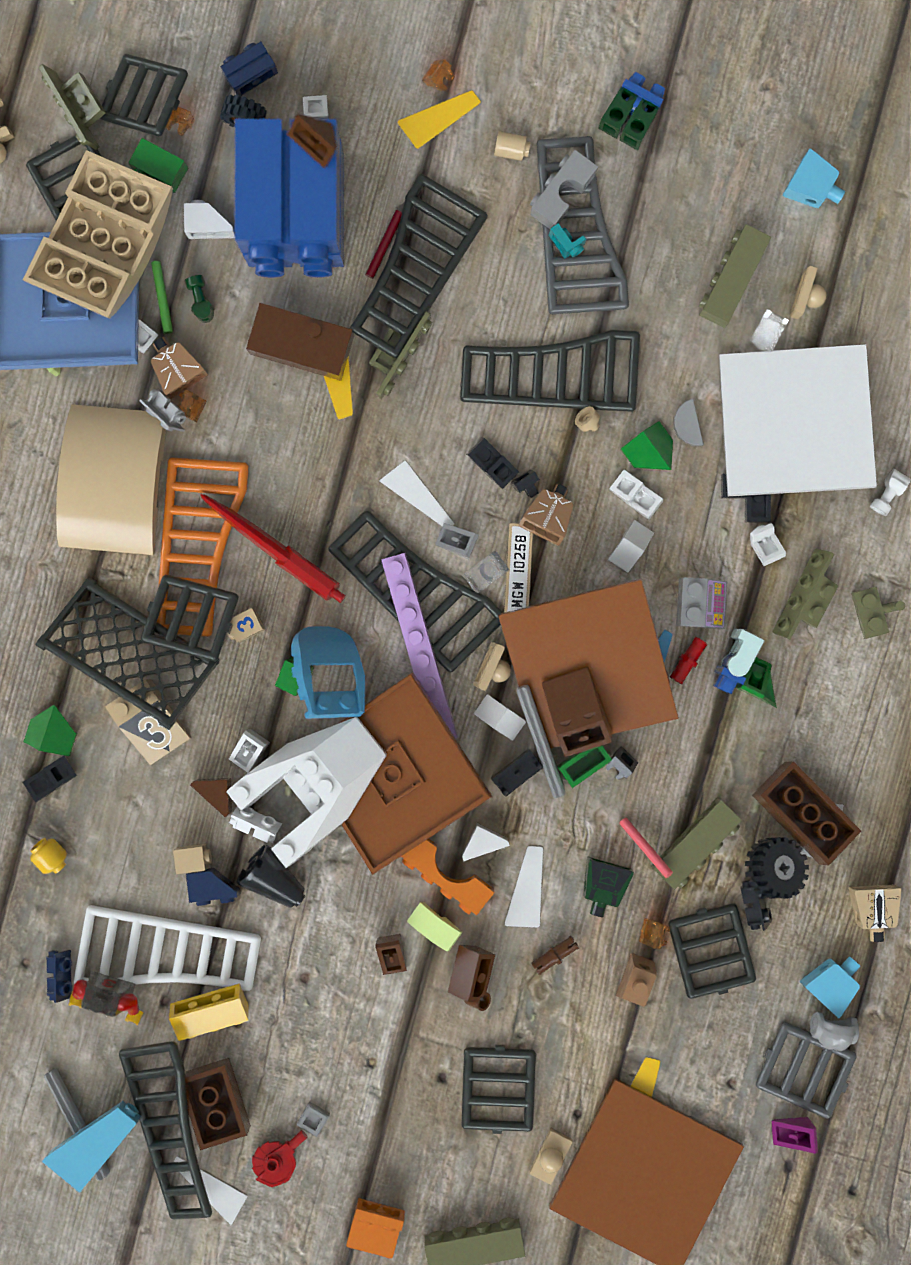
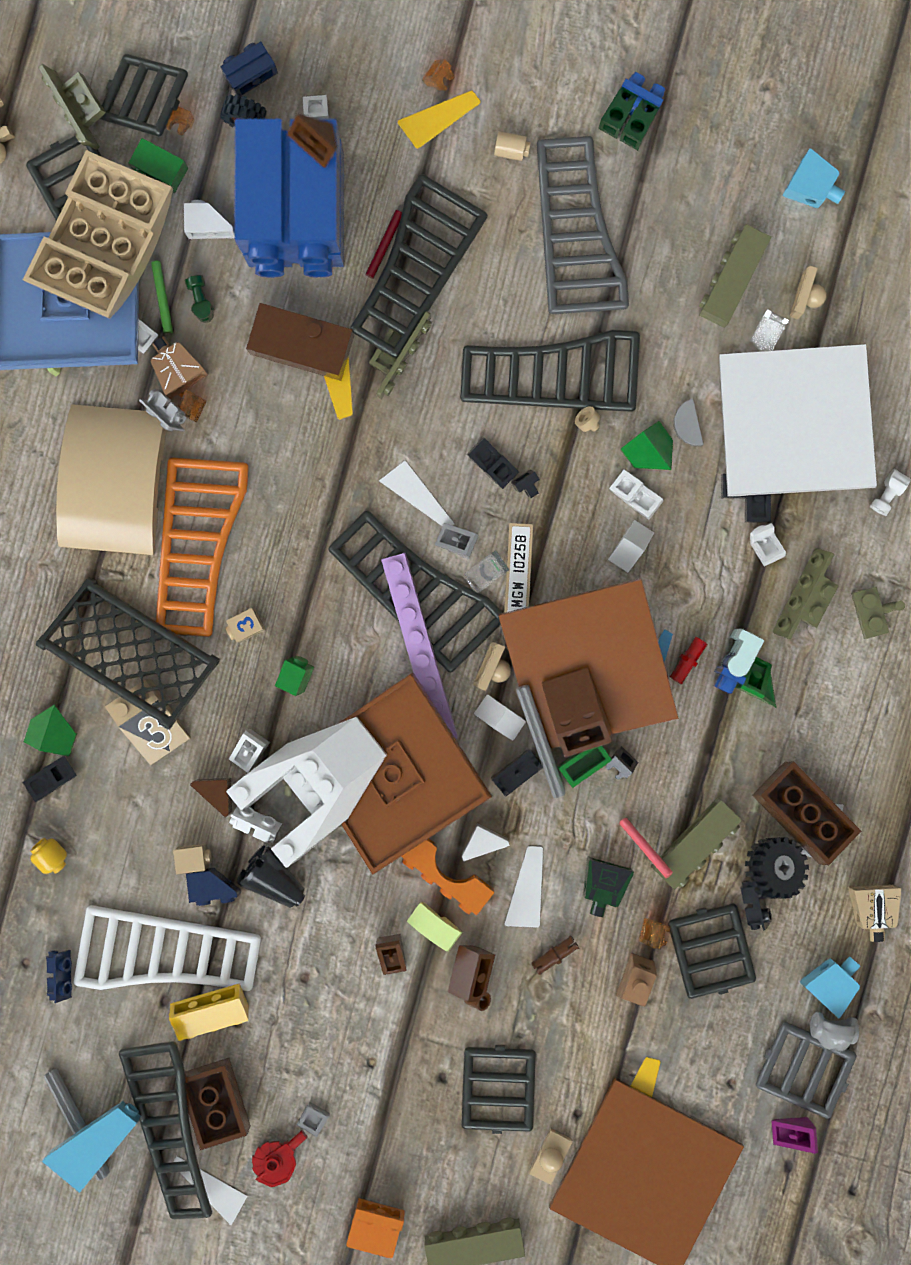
clear smoke torso [68,971,143,1026] -> none
pearl dark grey bar [141,575,239,661] -> none
red piece [200,494,346,603] -> none
dark azure slope [291,626,365,719] -> none
medium nougat torso [518,484,573,546] -> none
light grey arch [530,150,598,229] -> none
teal bracket [548,223,587,259] -> none
light grey slope [676,577,727,629] -> none

